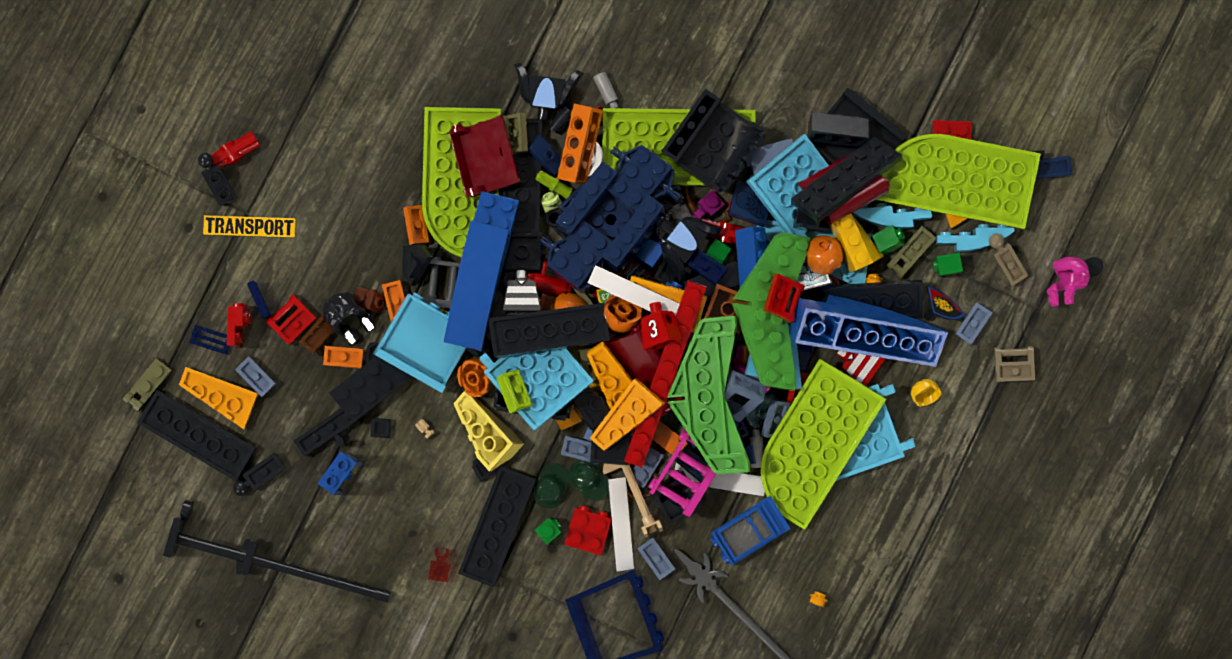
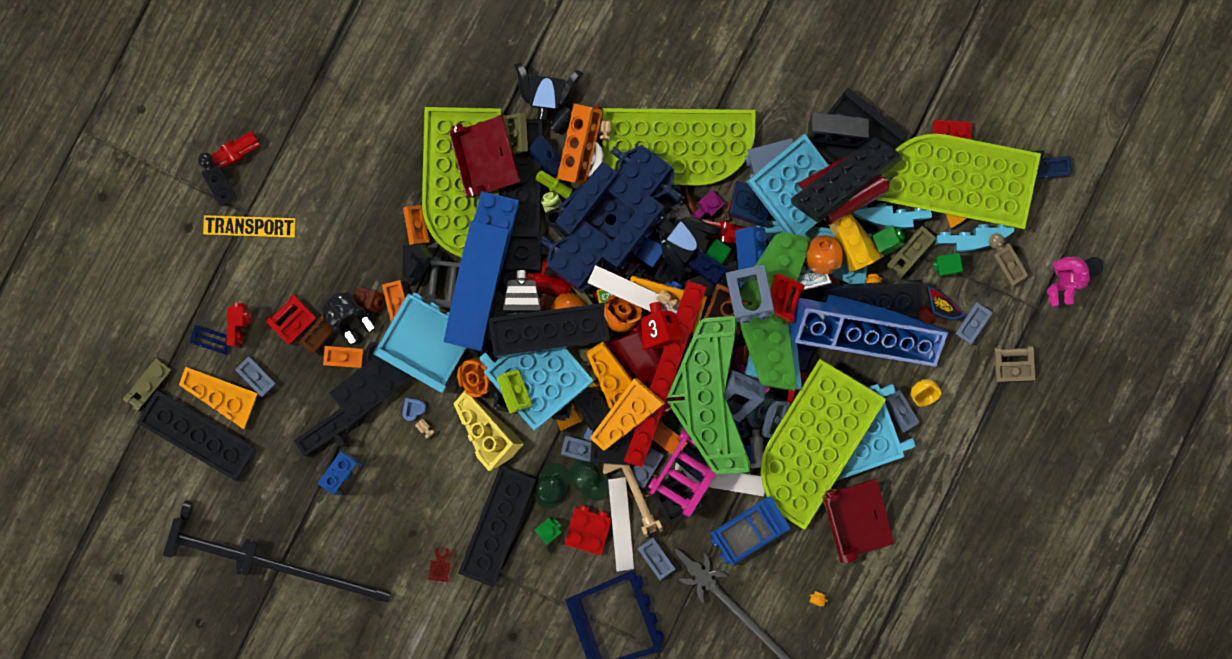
black plate [233,452,286,496] -> none
clear blue tile [247,280,272,319] -> none
black tile [370,418,391,438] -> none
black tile [472,458,497,482] -> none
light grey cylinder [593,72,618,108] -> none
black slope [661,88,766,193] -> none
black panel [793,209,820,232] -> none
torso [836,350,885,386] -> none
none -> medium blue tile [403,398,426,421]
none -> tan piece [600,121,611,140]
none -> tan piece [657,290,678,310]
none -> sand blue panel [726,265,775,324]
none -> dark red door [822,479,894,563]
none -> sand blue plate [885,390,920,433]
none -> clear red plate [919,306,937,324]

